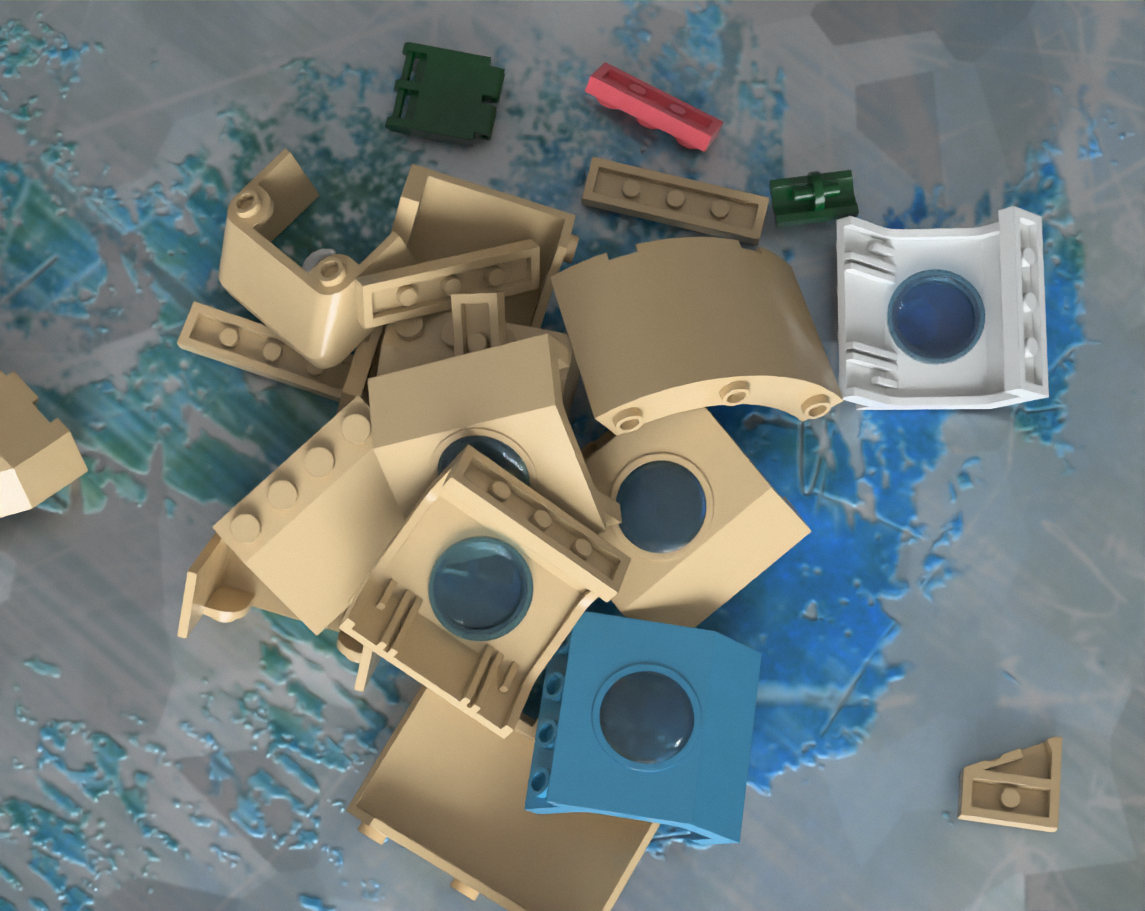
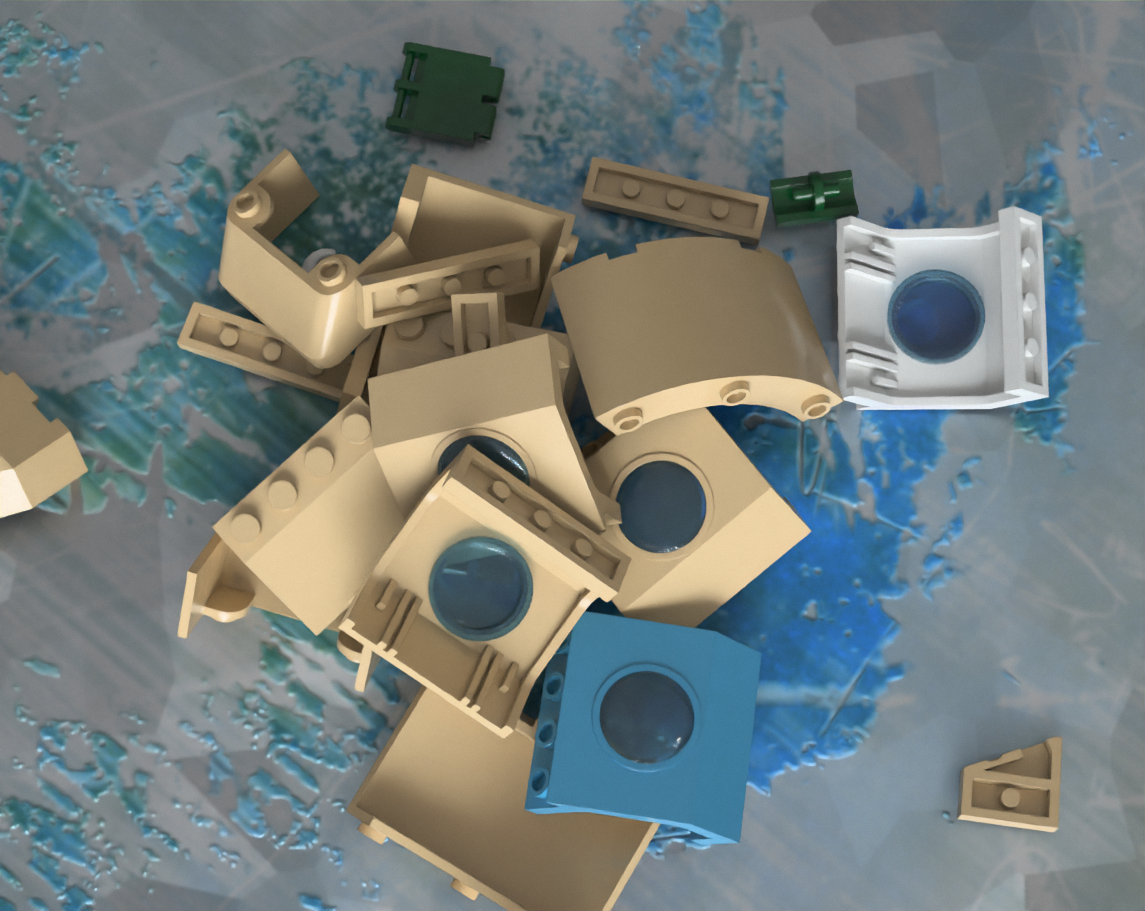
coral plate [585,62,724,152] -> none

